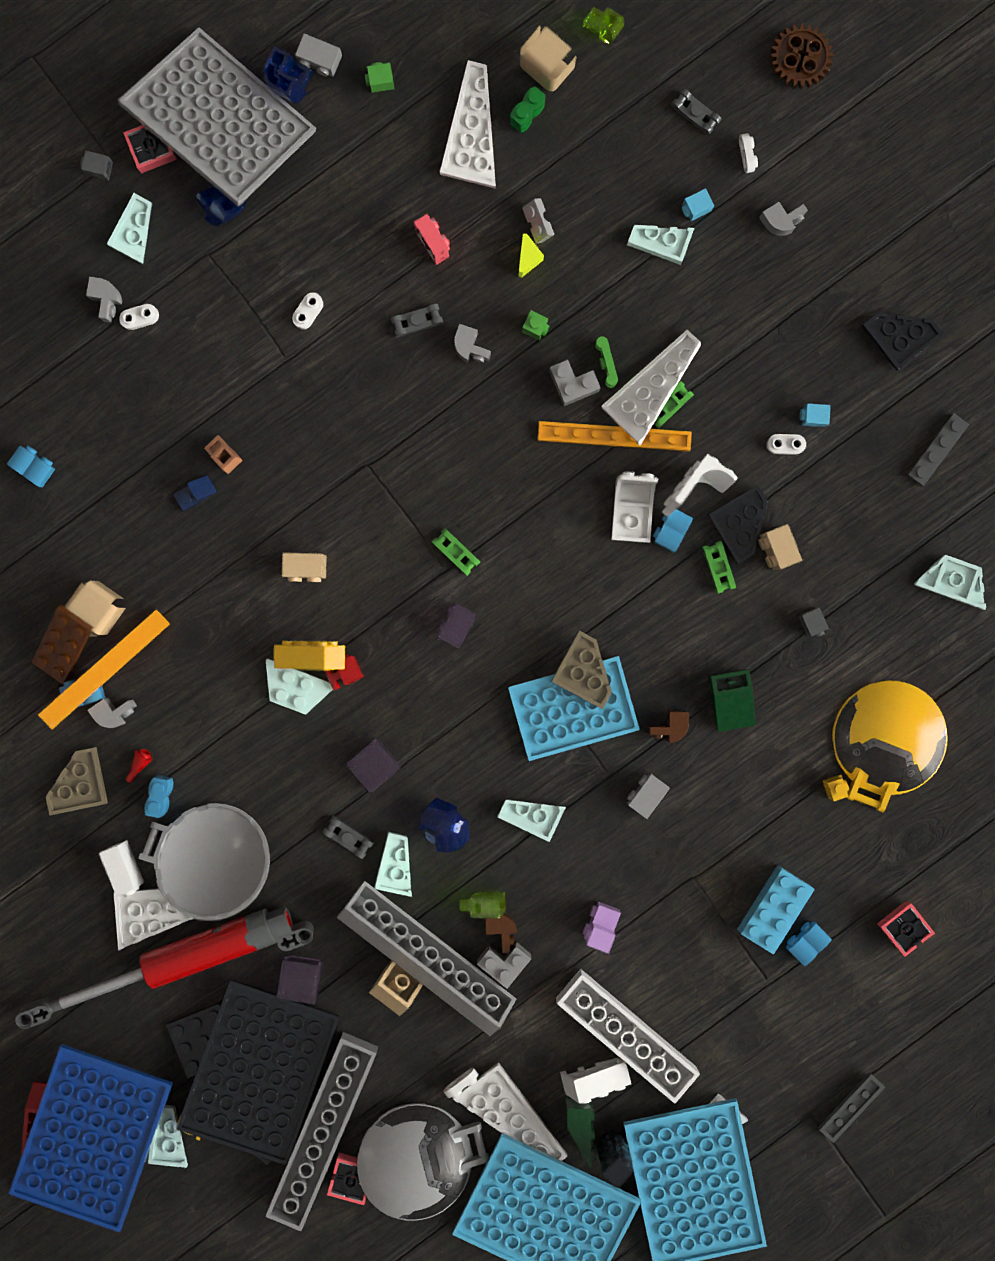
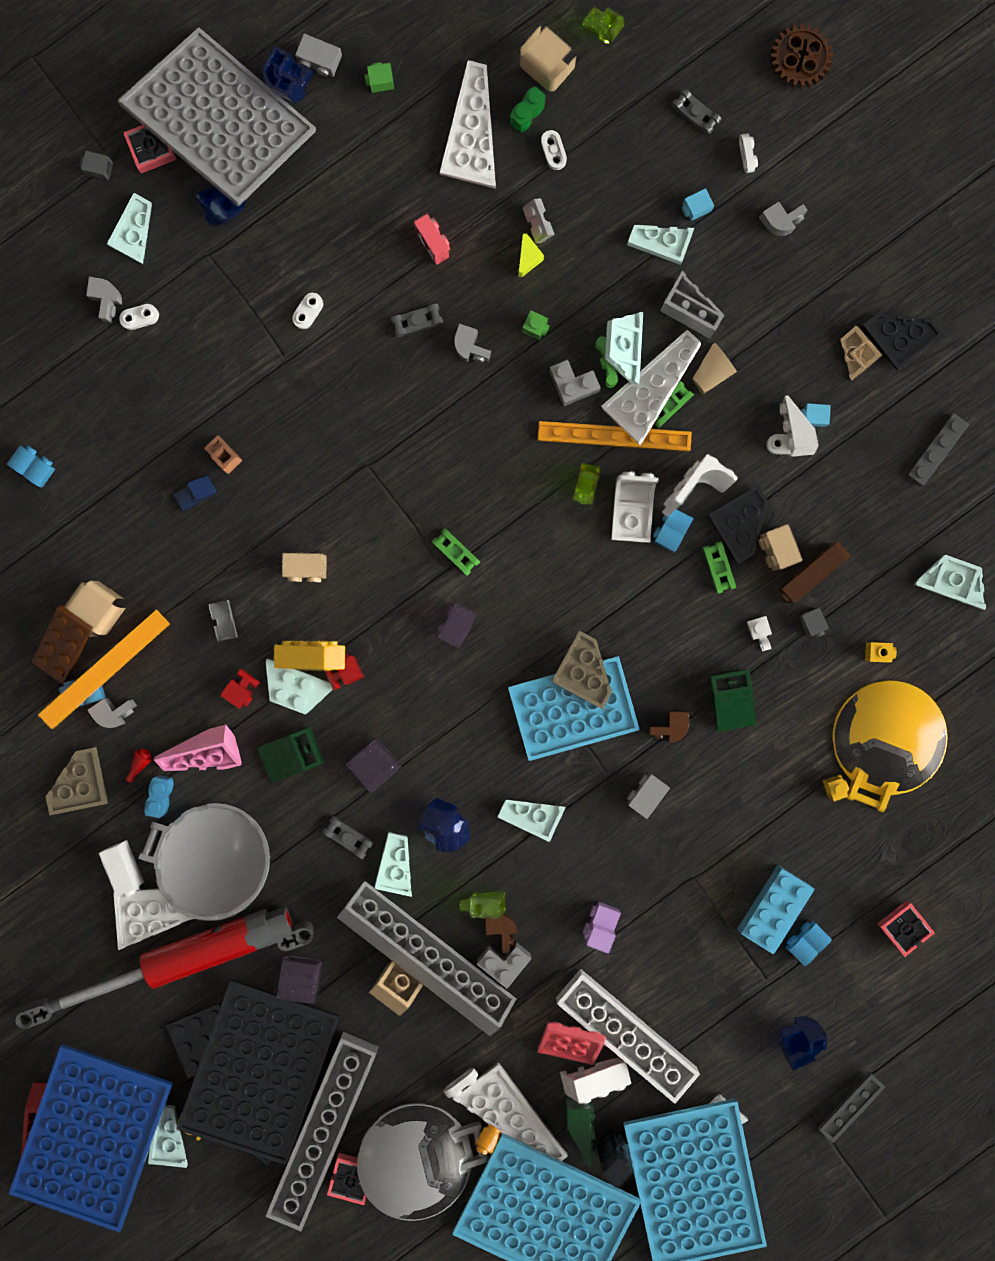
none -> bright pink wedge [154,725,241,771]
none -> light grey piece [208,600,238,642]
none -> red brick [220,669,260,709]
none -> dark green slope [257,727,324,783]
none -> light orange brick [475,1124,501,1156]
none -> coral plate [537,1022,606,1065]
none -> white plate [541,130,567,170]
none -> clear neon green brick [573,463,601,505]
none -> light aqua wing [605,312,643,385]
none -> light grey wedge [660,271,724,339]
none -> tan slope [692,343,737,395]
none -> white plate [747,616,772,651]
none -> reddish brown slope [778,542,851,604]
none -> clear blue brick [778,1016,827,1070]
none -> white slope [780,396,818,457]
none -> tan slope [841,326,882,380]
none -> yellow brick [865,642,896,662]

